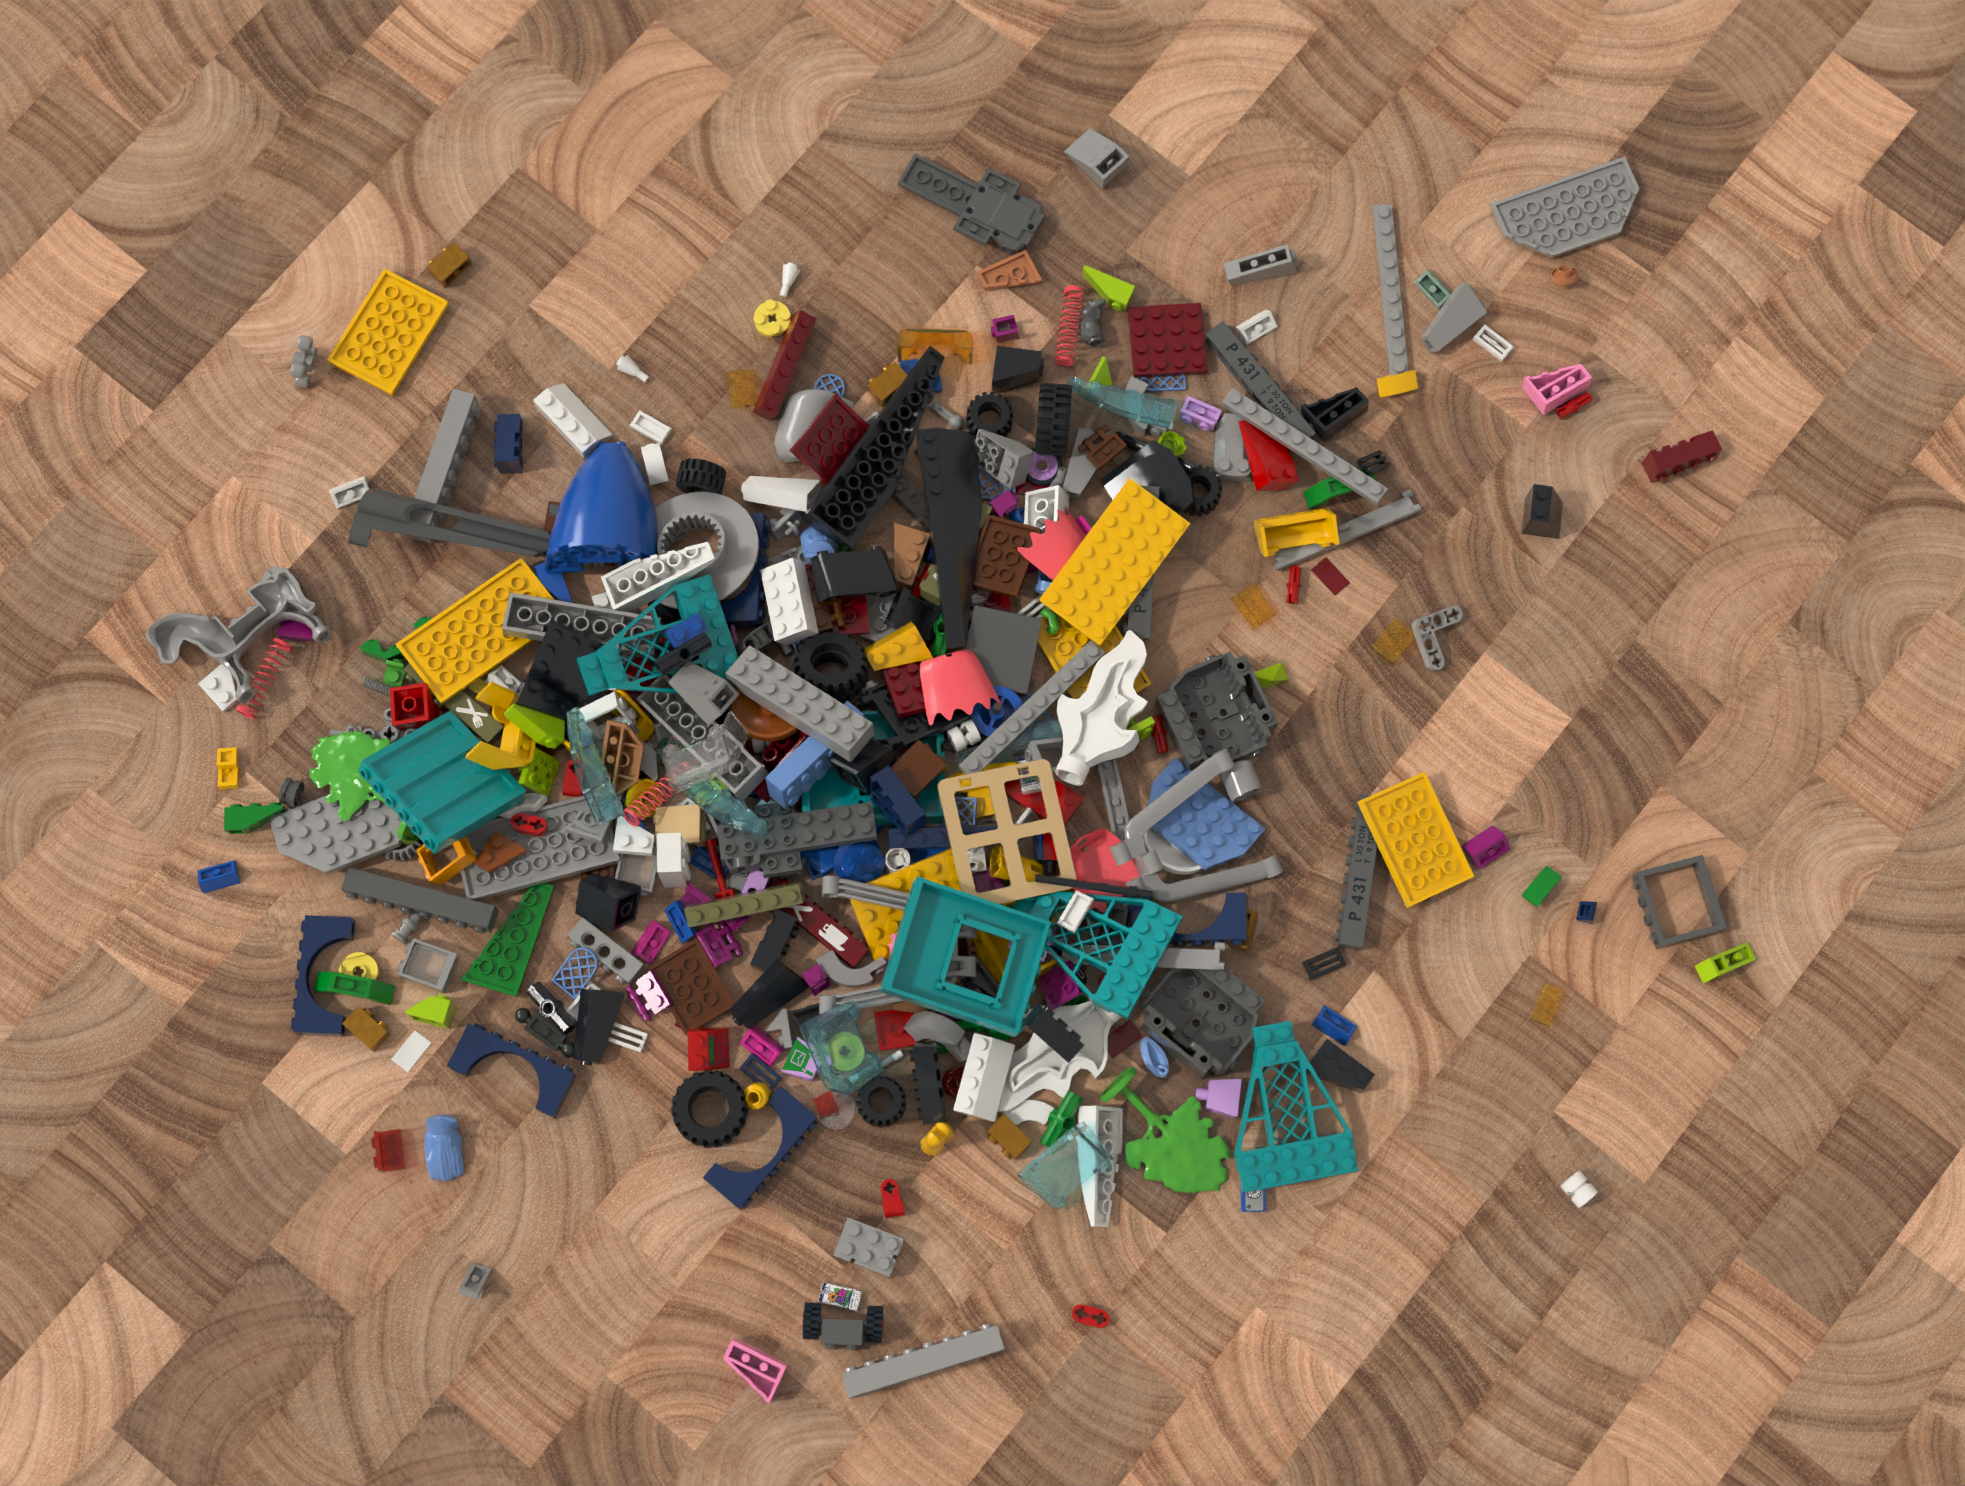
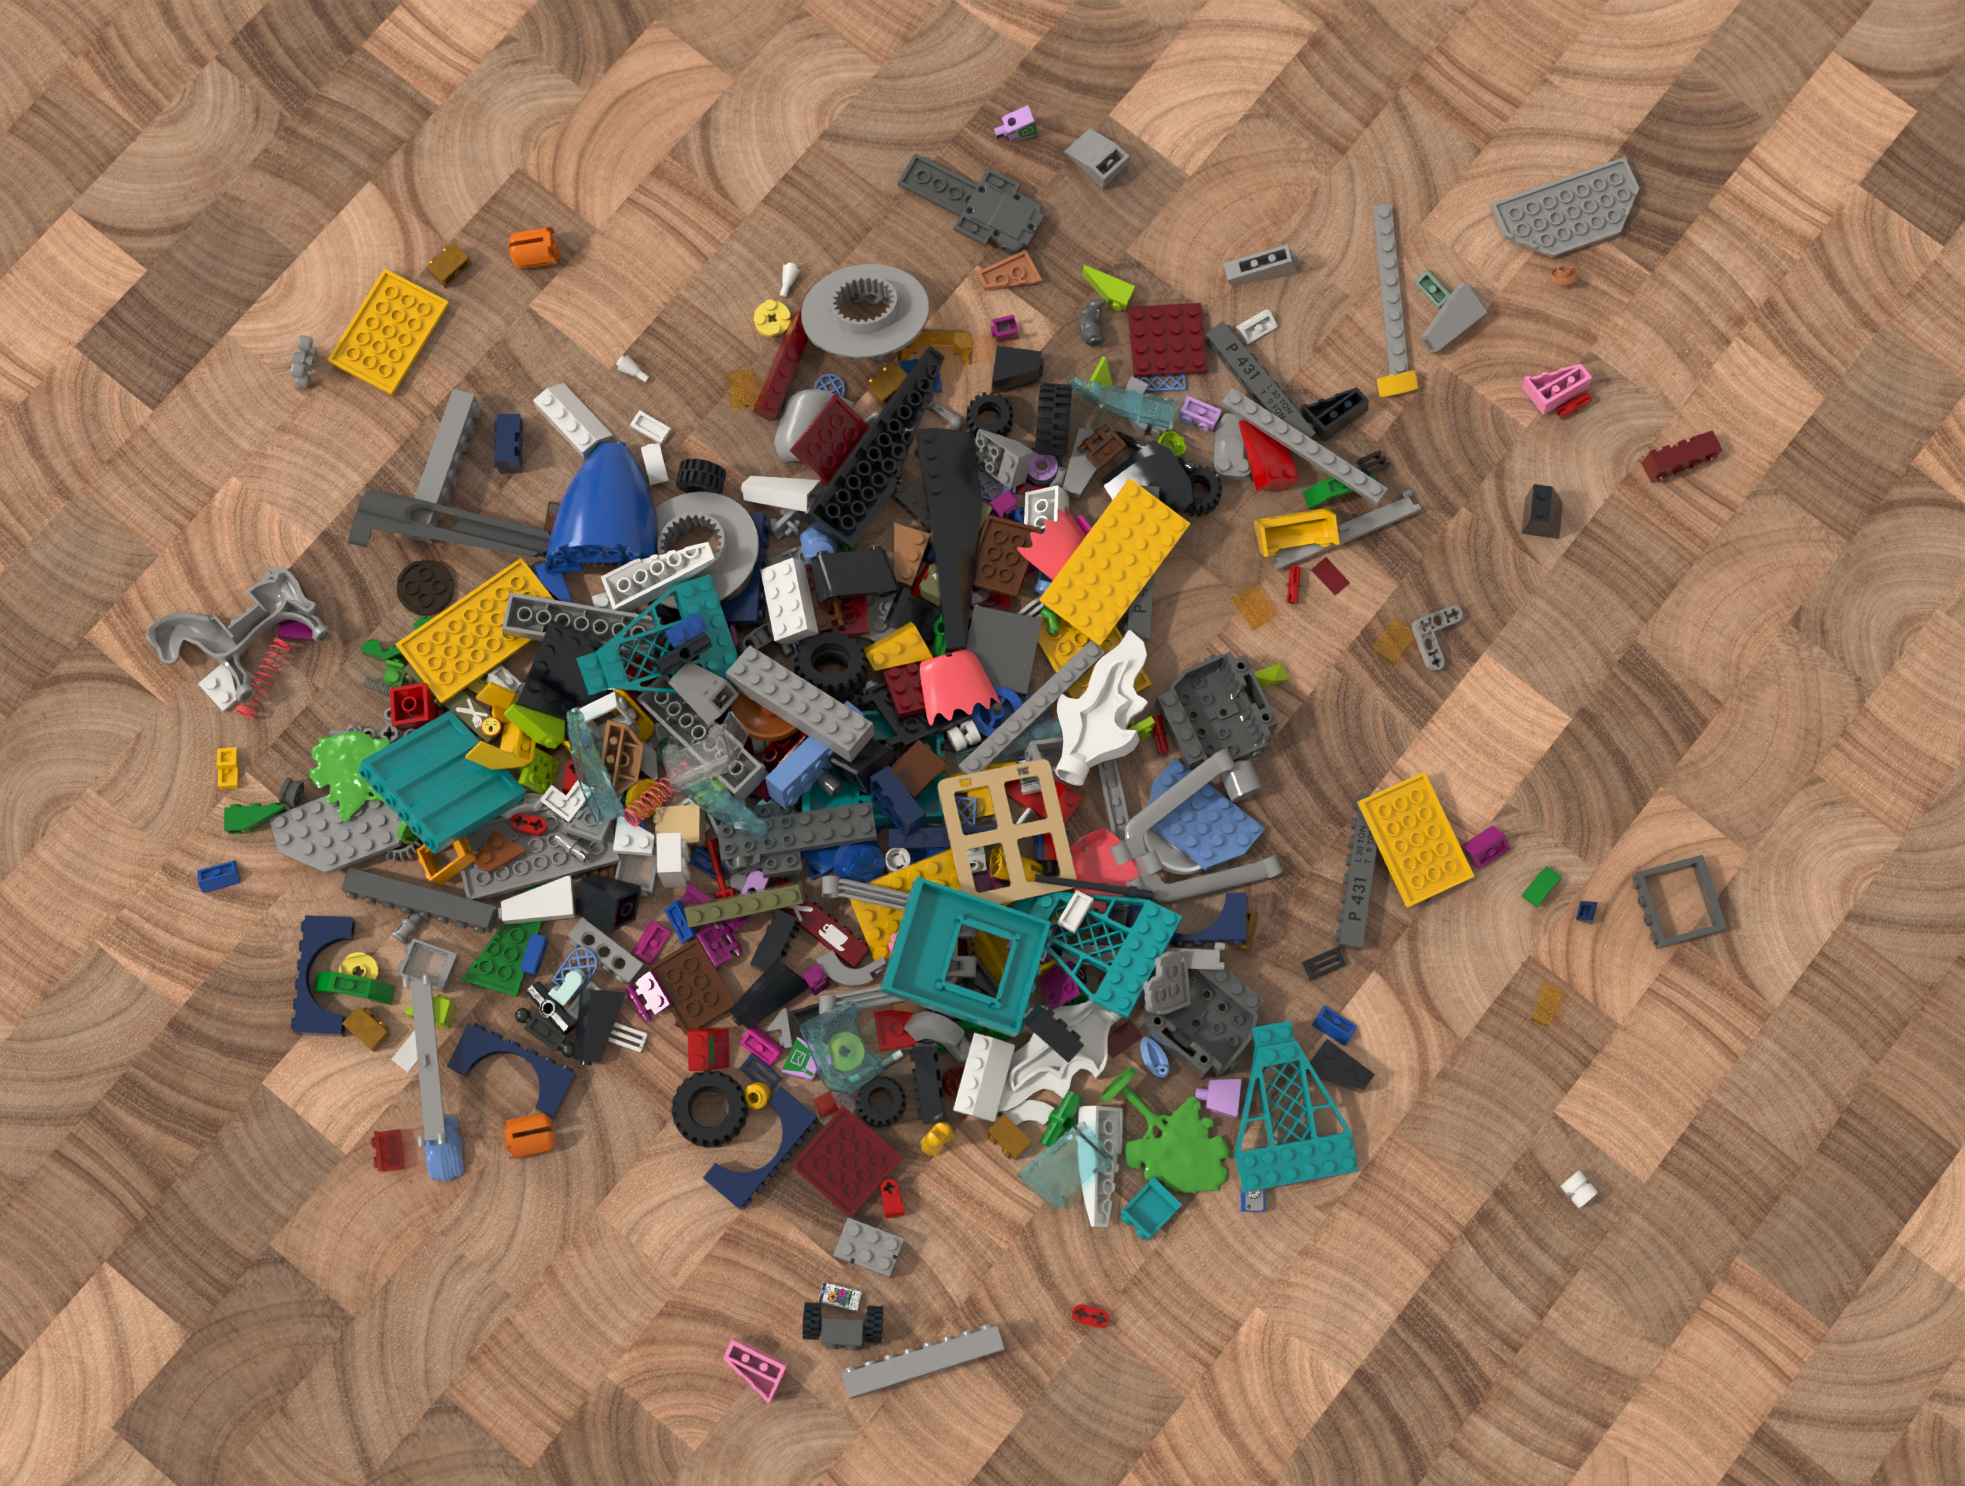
white slope [329,476,370,509] -> none
light grey slope [458,1263,492,1300] -> none
coral piece [1054,285,1084,366] -> none
white tile [1473,324,1514,362] -> none
lime slope [1695,942,1756,984] -> none
none -> dark brown tile [397,560,454,616]
none -> light grey piece [402,974,446,1147]
none -> light yellow tile [481,717,501,738]
none -> white slope [498,876,575,924]
none -> orange cylinder [502,1113,555,1160]
none -> orange cylinder [509,227,560,269]
none -> blue slope [520,933,549,977]
none -> white plate [540,780,595,823]
none -> light aqua leg [548,969,586,1006]
none -> light grey pin [553,831,591,863]
none -> dark red plate [791,1105,903,1218]
none -> light grey piece [801,264,929,361]
none -> dark grey beam [817,771,844,797]
none -> lavender torso [994,105,1039,142]
none -> teal panel [1119,1177,1182,1241]
none -> light grey plate [1143,951,1191,1015]

